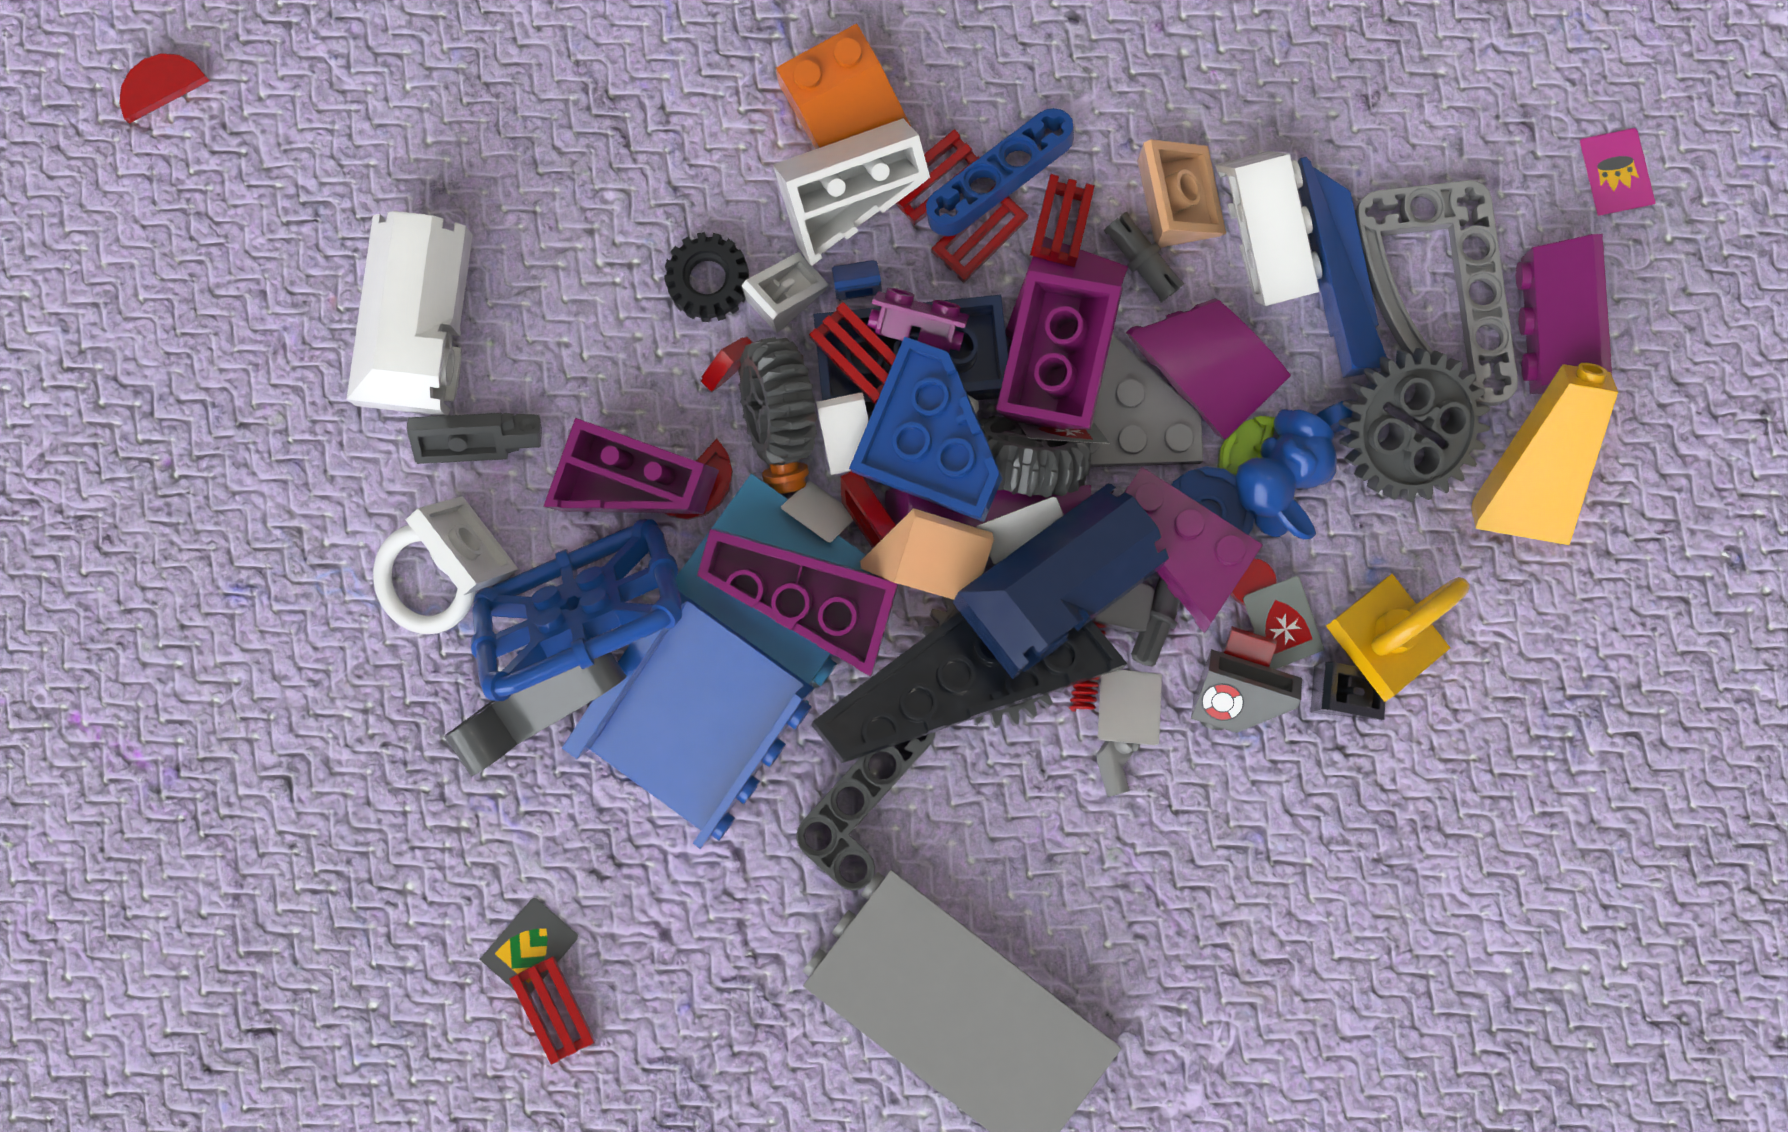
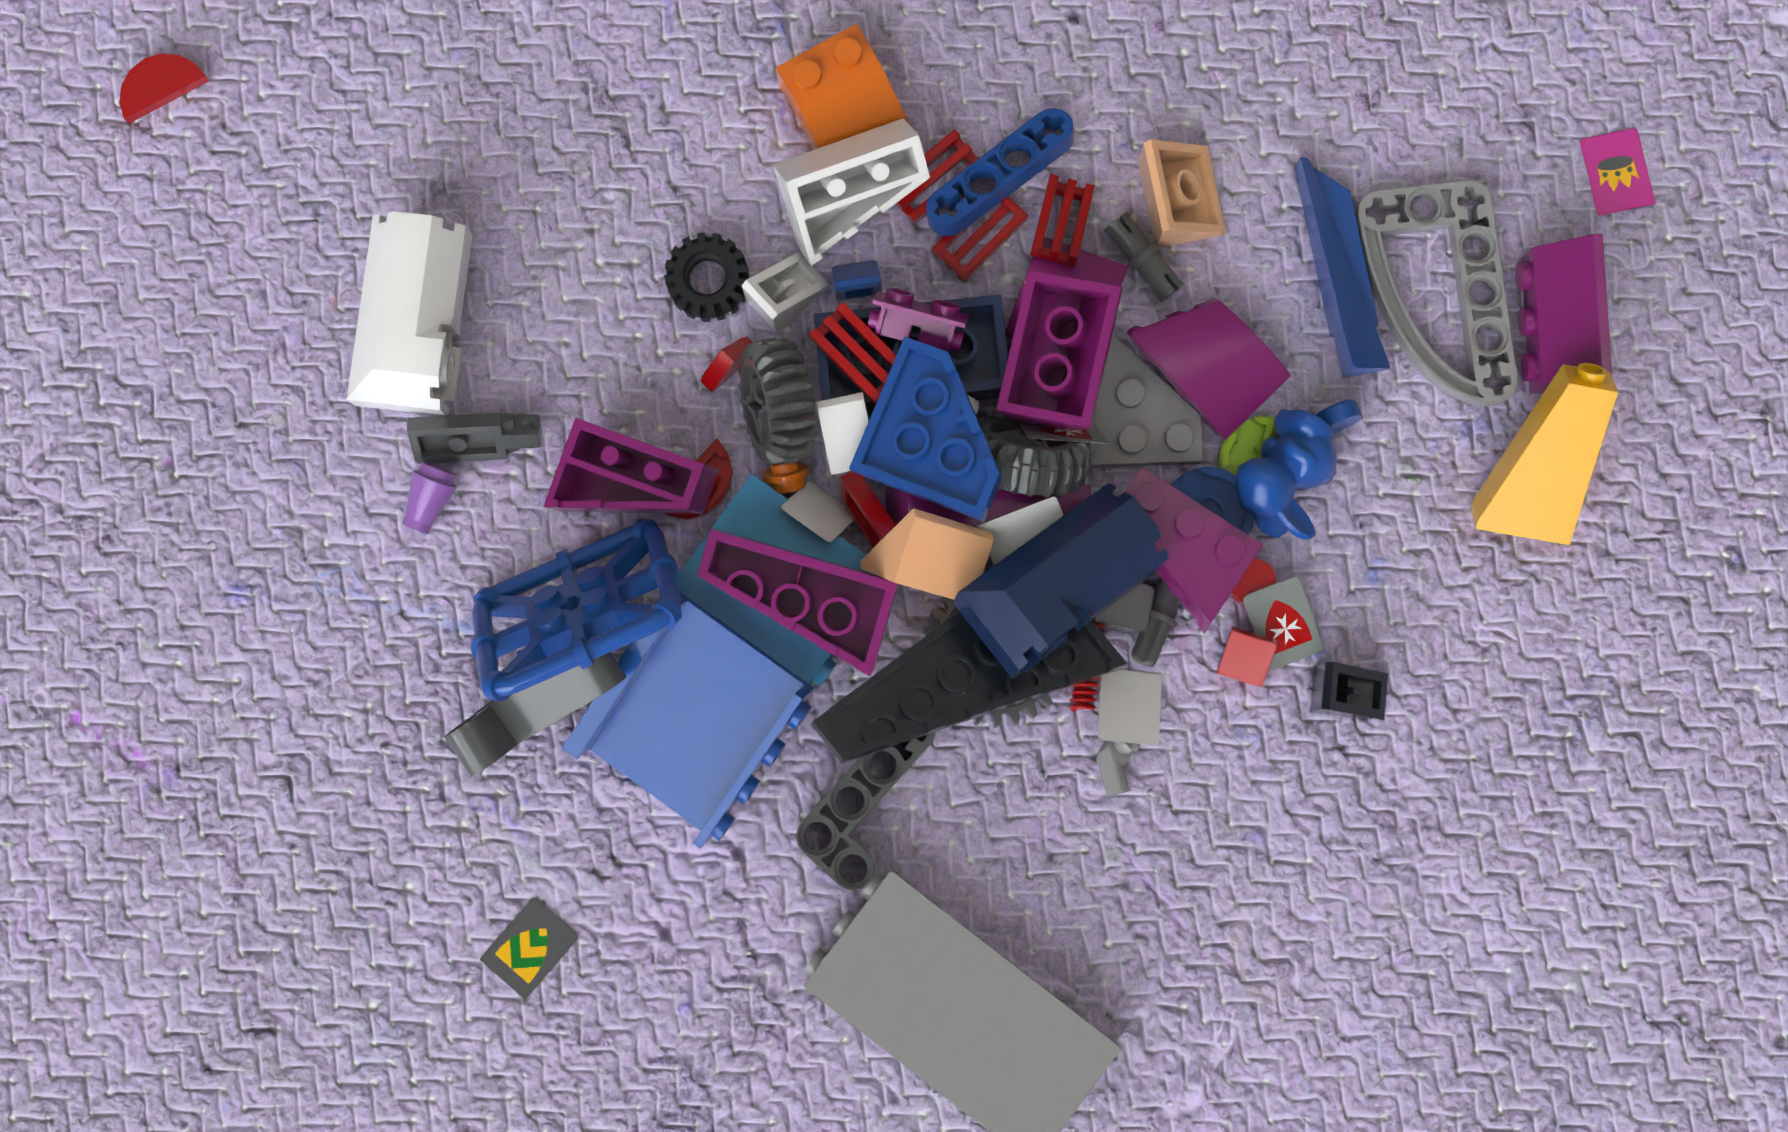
white tile [373,496,518,634] -> none
red tile [509,956,596,1065] -> none
slope [1191,649,1302,733] -> none
white wedge [1215,151,1322,306] -> none
yellow tile [1326,574,1470,702] -> none
dark grey gear [1339,348,1490,502] -> none
none -> medium lavender cone [402,461,457,534]

